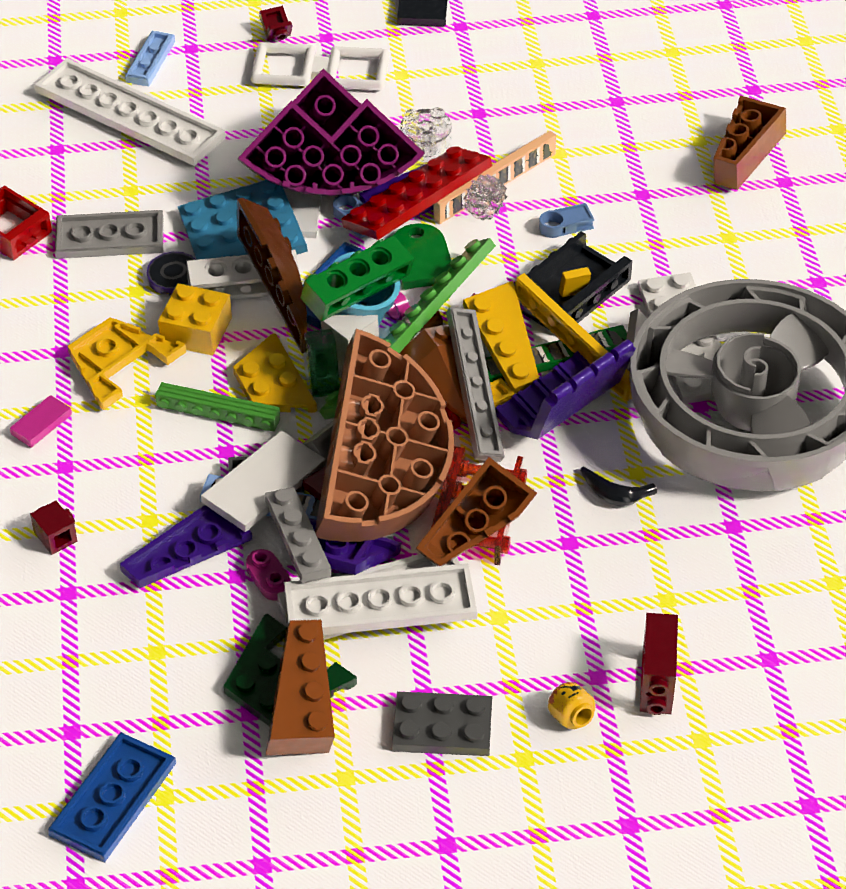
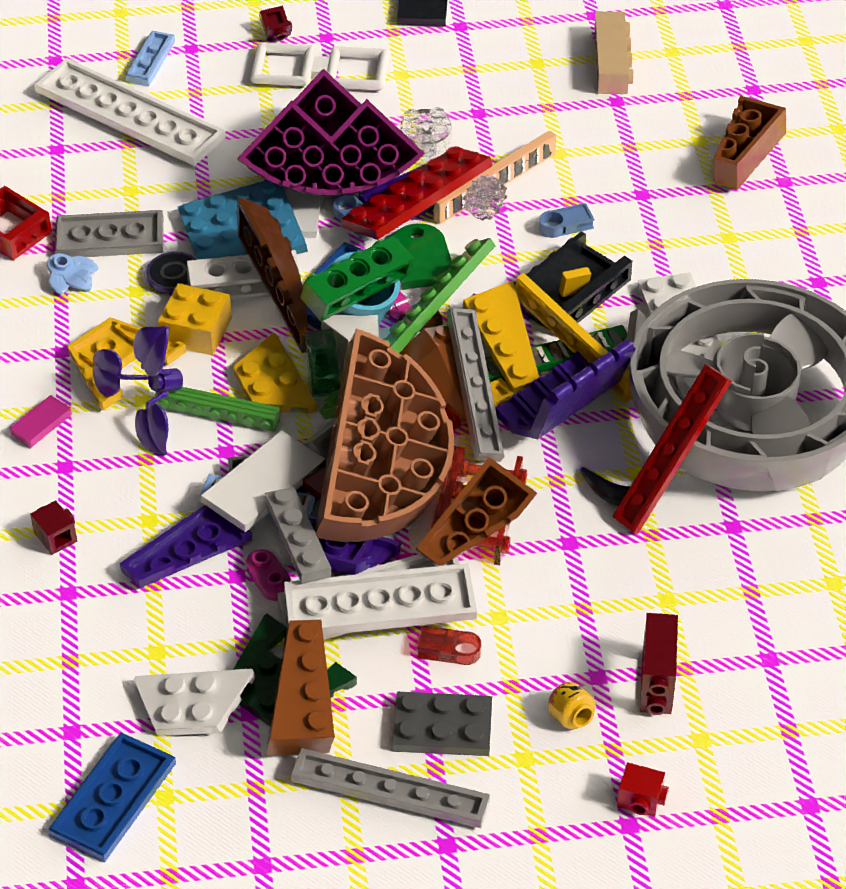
none -> light blue plate [47,253,99,295]
none -> dark purple plant [92,326,183,456]
none -> white wing [134,669,255,736]
none -> light grey plate [291,748,490,828]
none -> clear red piece [417,626,482,665]
none -> tan brick [594,12,634,94]
none -> red tile [612,364,732,534]
none -> red brick [617,762,669,817]

